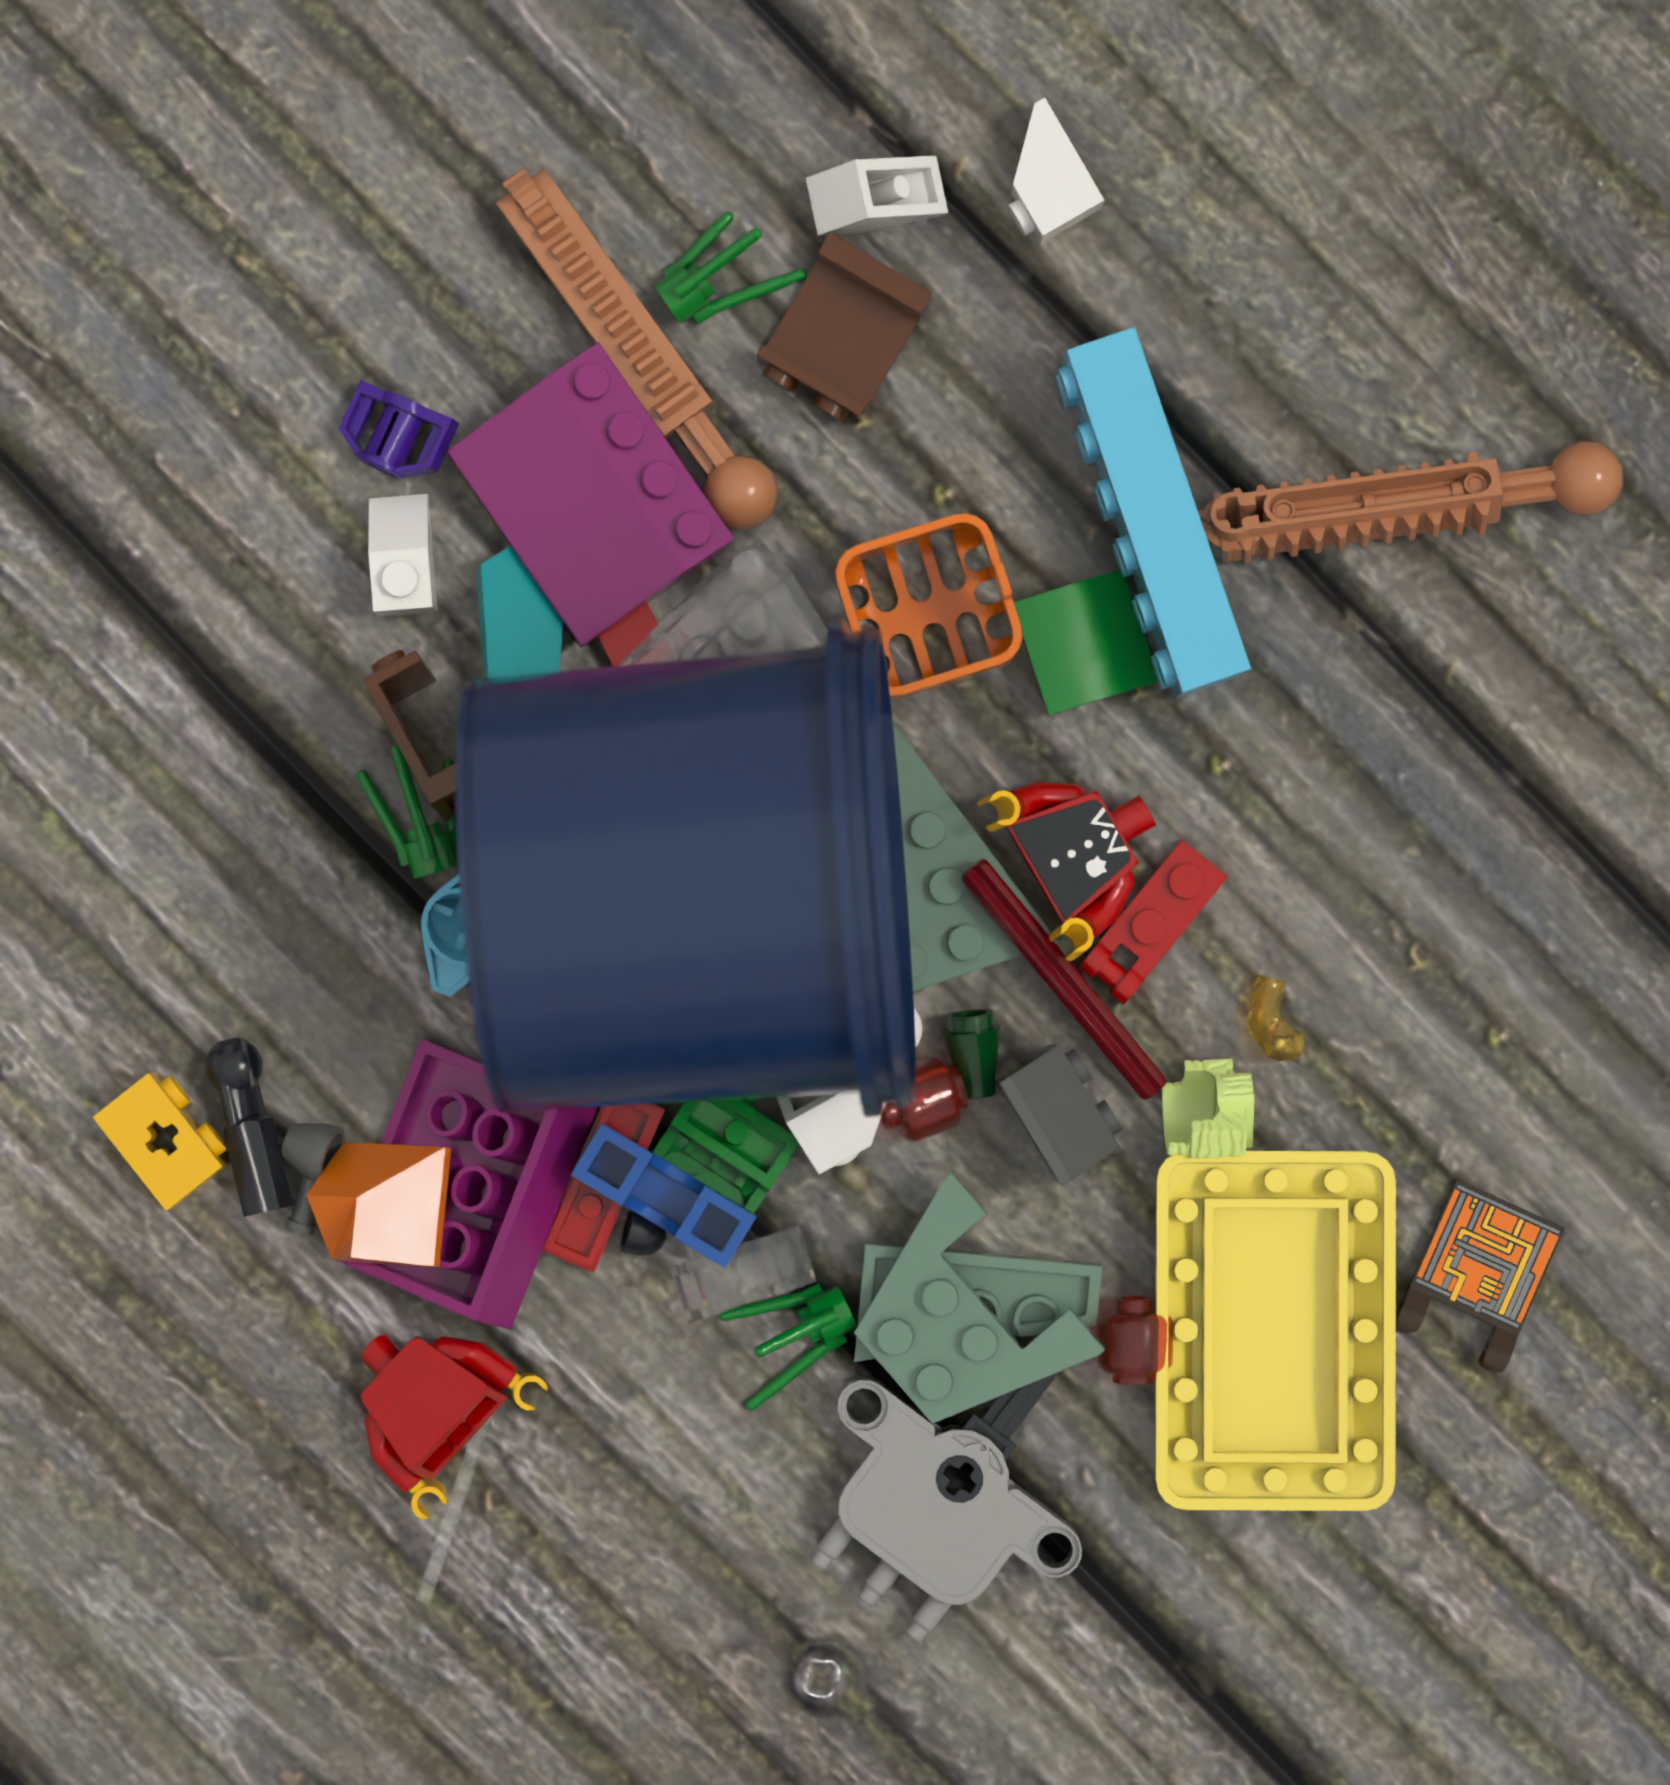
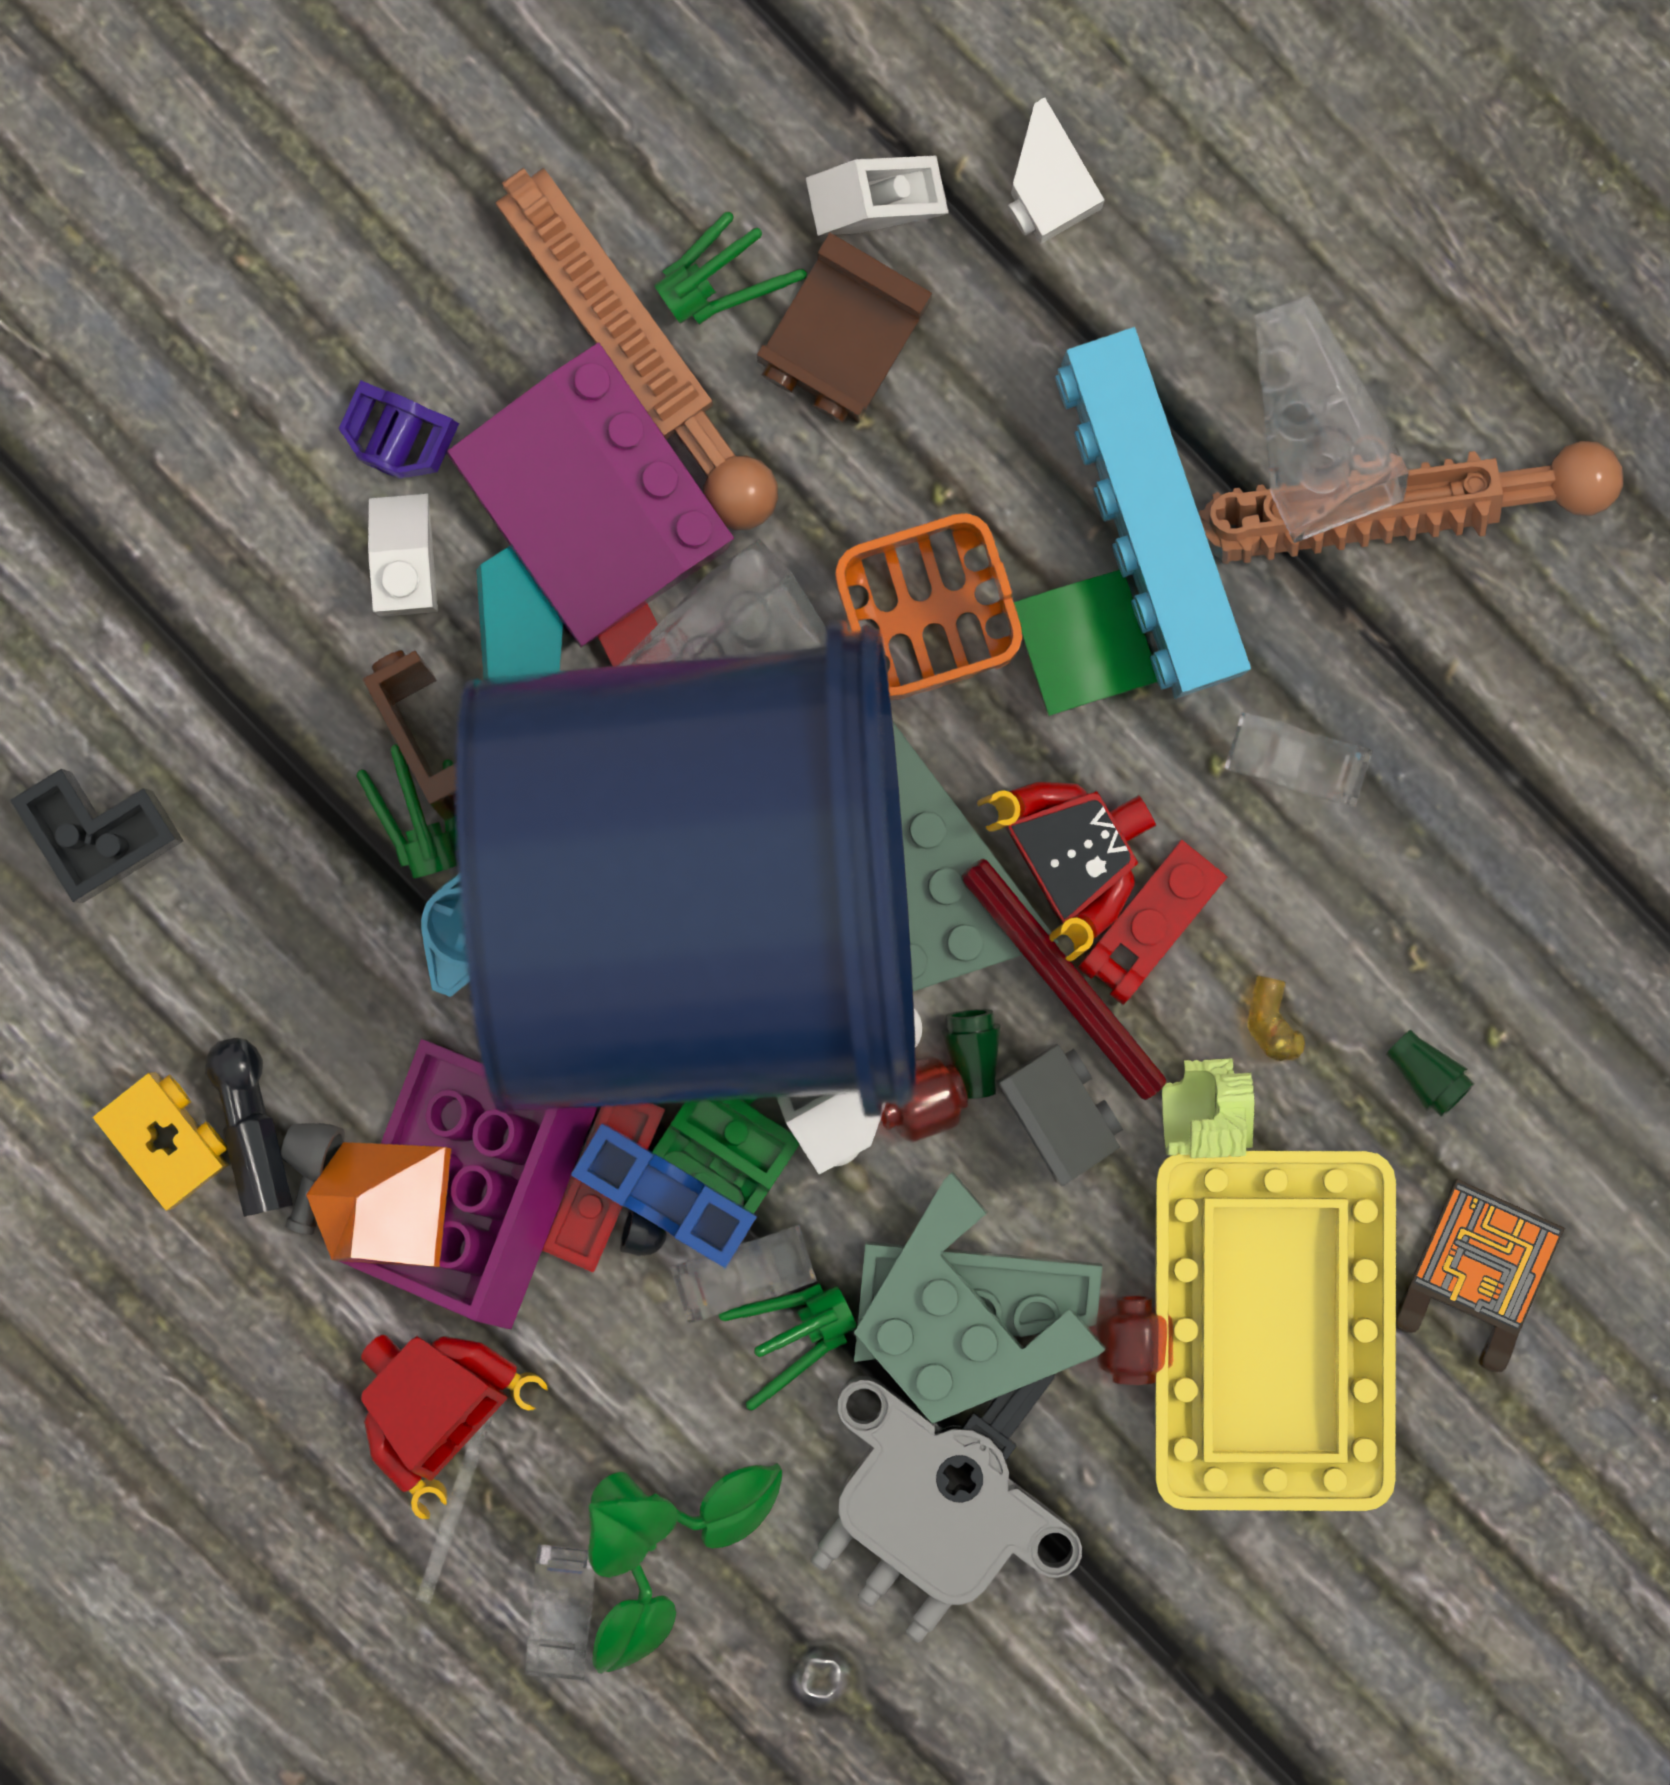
none -> black brick [10,769,183,903]
none -> clear slope [525,1544,596,1681]
none -> green plant [588,1463,782,1674]
none -> clear slope [1224,712,1373,807]
none -> clear wedge [1255,295,1409,543]
none -> dark green cone [1386,1030,1475,1117]

